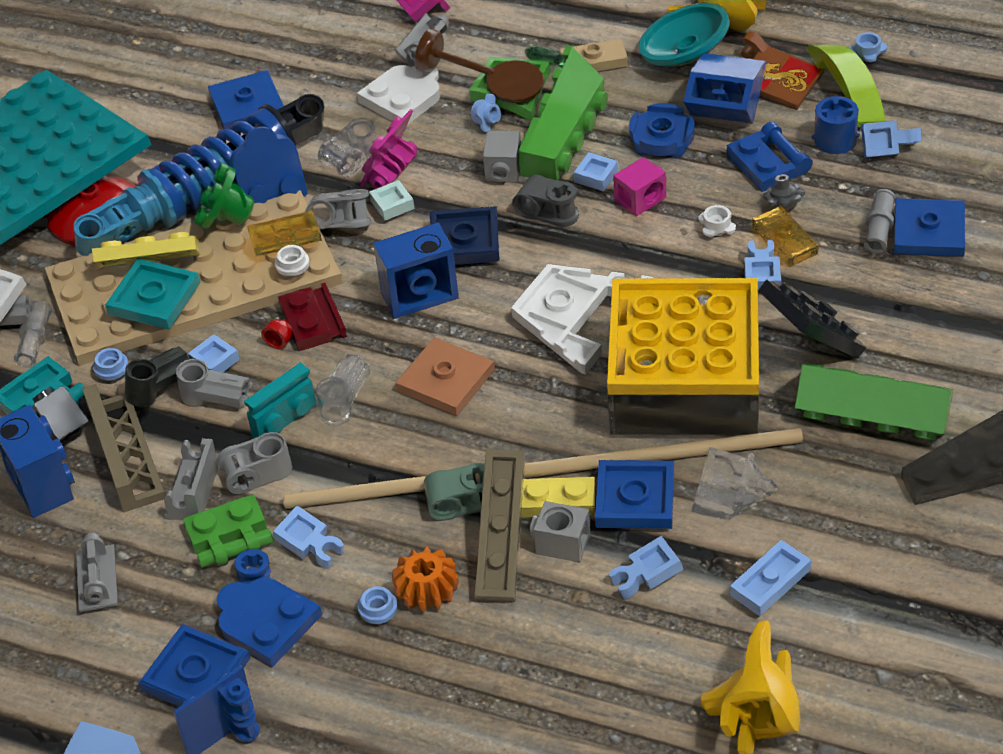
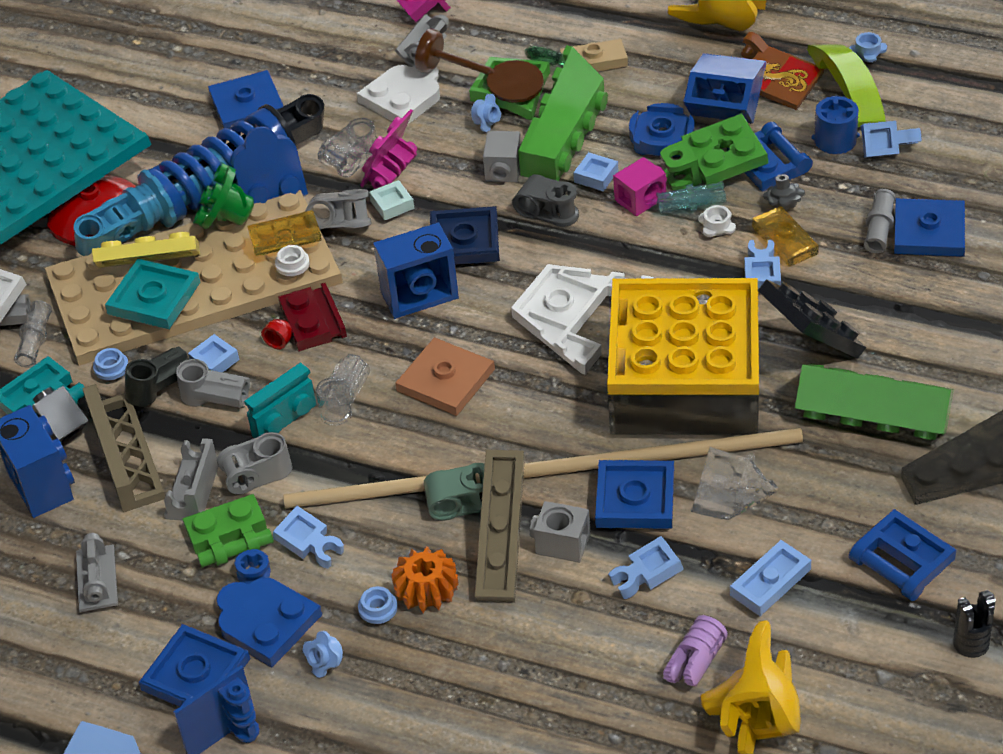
light yellow plate [521,477,596,518] -> none
teal dish [639,3,730,67] -> none
none -> light blue plate [303,631,343,678]
none -> clear light blue pin [656,181,726,214]
none -> bright green plate [660,113,769,191]
none -> lavender hinge [663,615,728,687]
none -> blue plate [849,509,956,601]
none -> black hinge [953,590,996,658]

